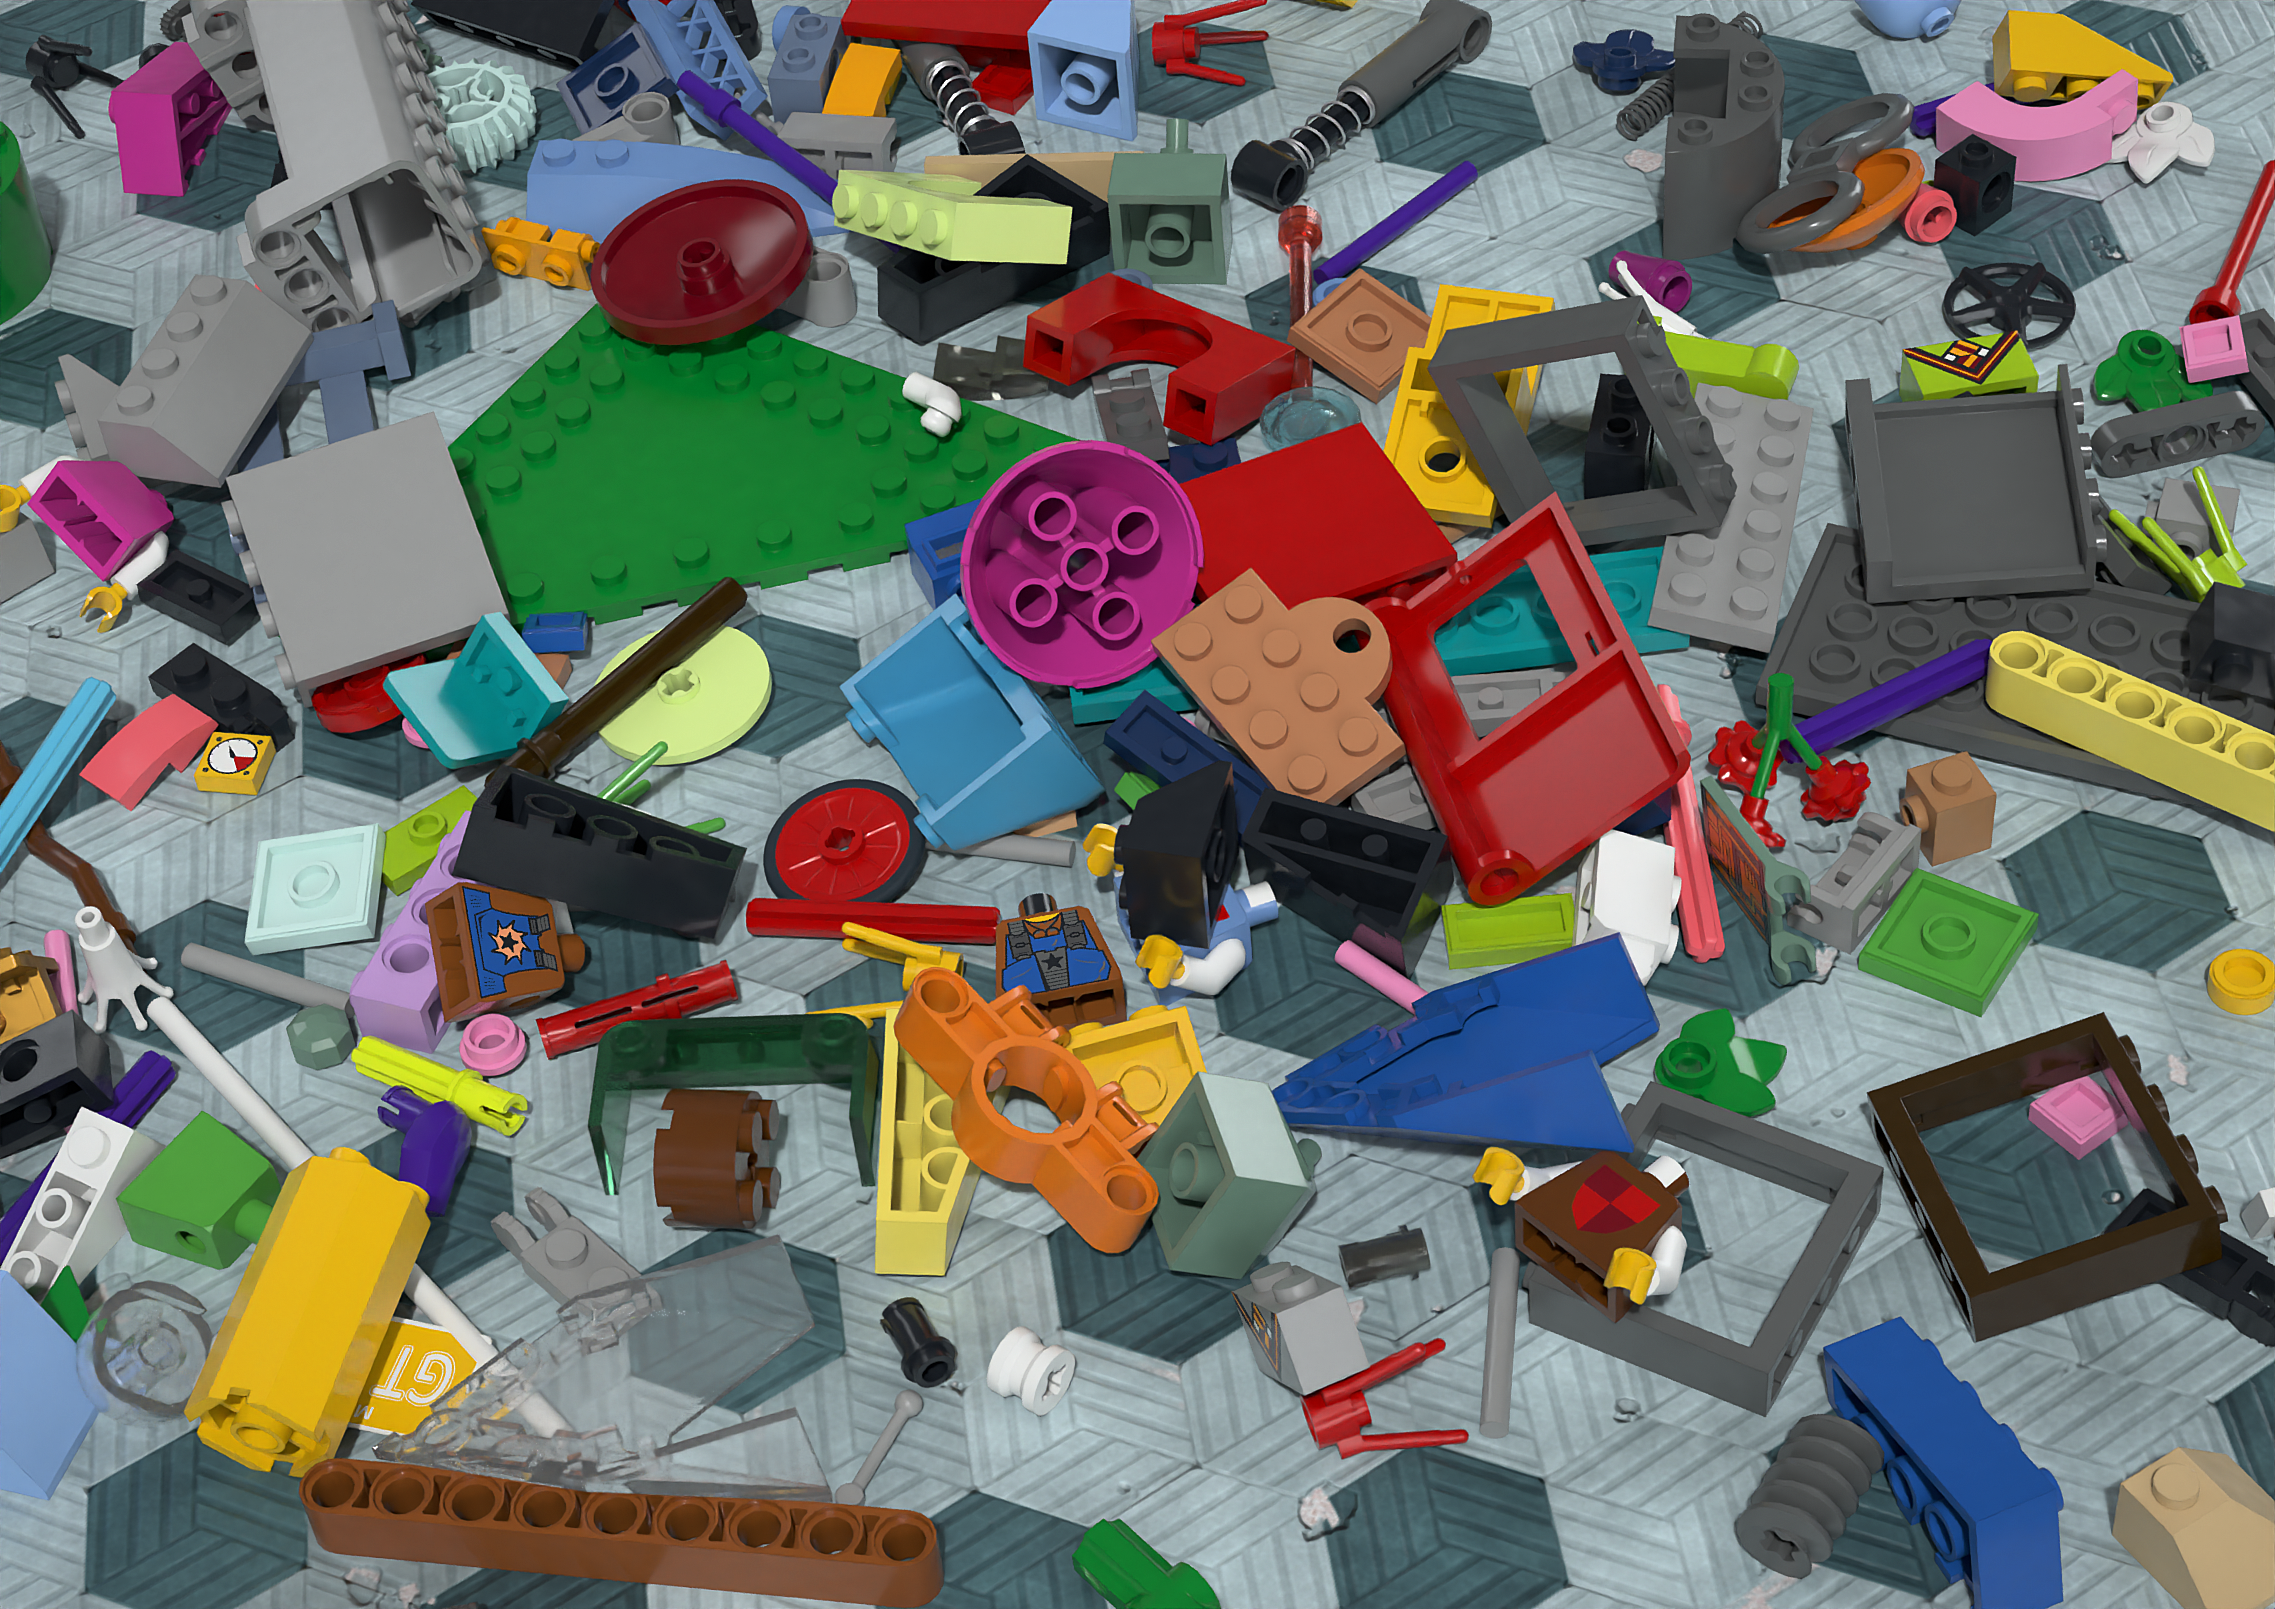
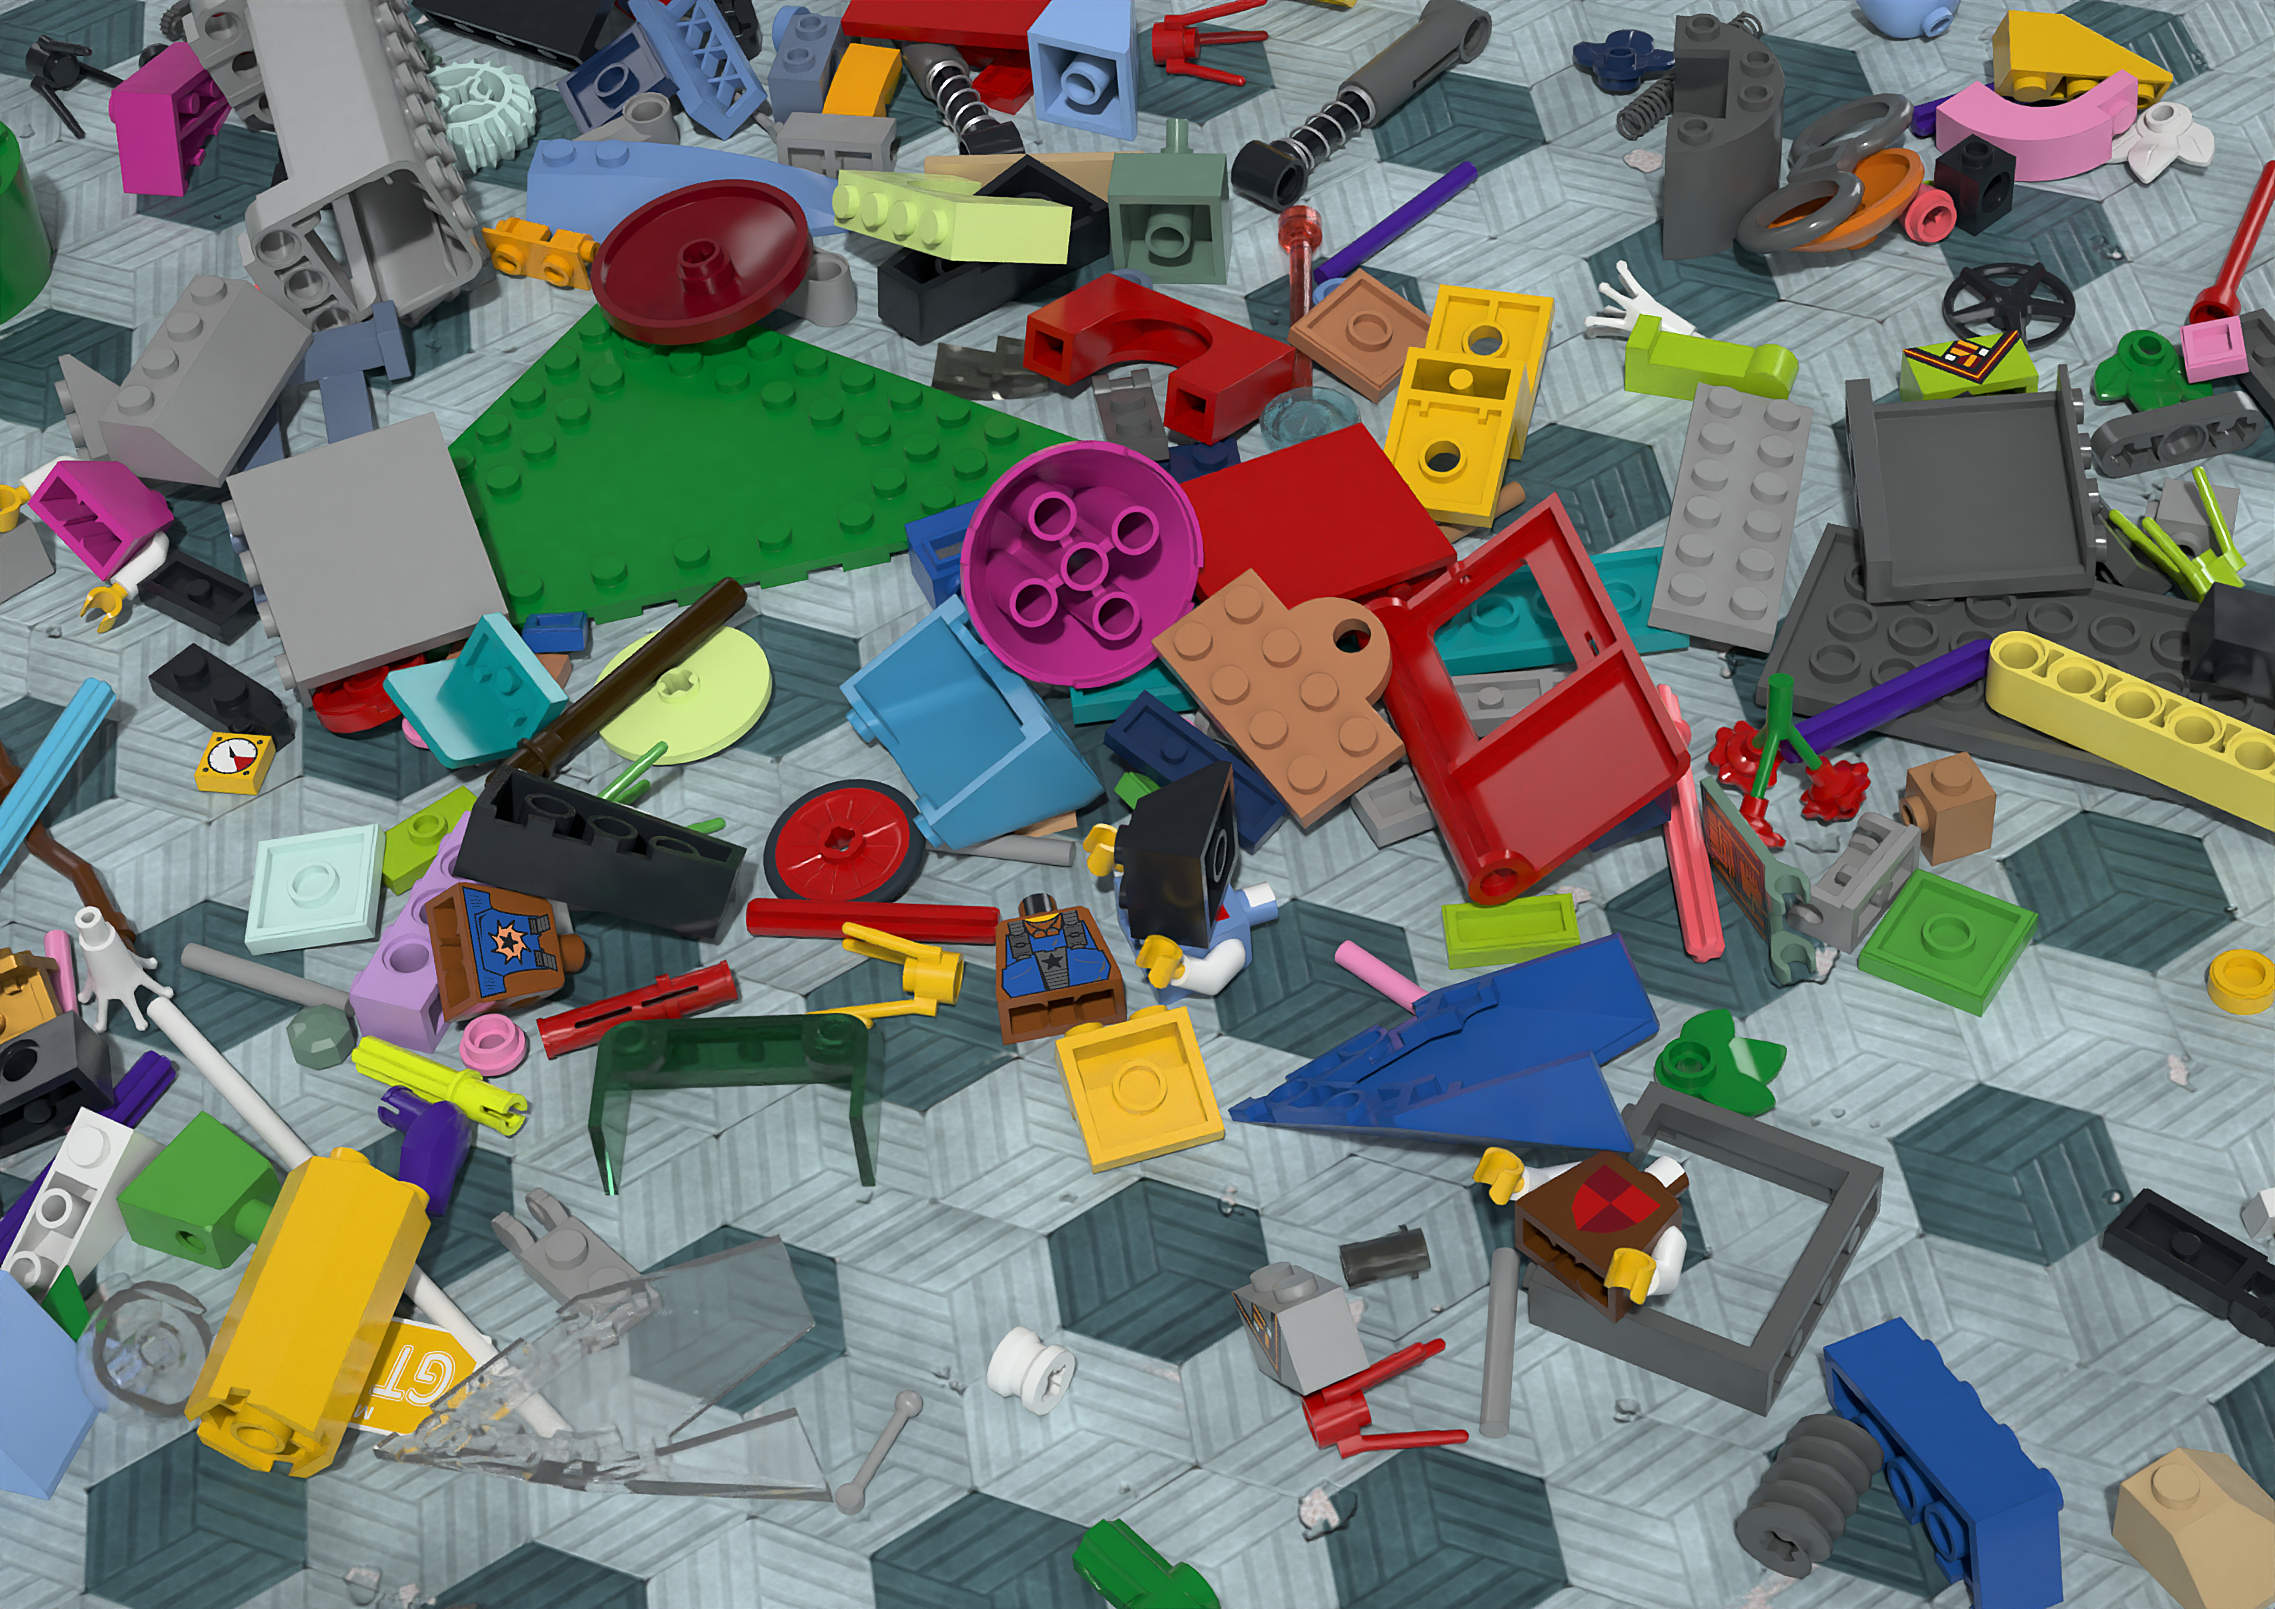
coral slope [79,694,219,811] -> none
dark orange beam [299,1458,944,1608] -> none
reddish brown brick [653,1088,780,1229] -> none
dark purple bar [677,70,904,253] -> none
light yellow wedge [875,1008,1011,1276] -> none
black pin [880,1297,955,1388] -> none
orange piece [893,967,1159,1253] -> none
white arm [902,372,962,437] -> none
sand green piece [1136,1071,1322,1280] -> none
black wedge [1241,788,1454,980] -> none
dark grey window [1427,295,1738,546] -> none
white hinge [1572,829,1682,986] -> none
black brick [1584,373,1657,500] -> none
magenta cone [1608,250,1692,313] -> none
dark brown window [1867,1012,2228,1342] -> none
bright pink tile [2028,1076,2129,1160] -> none

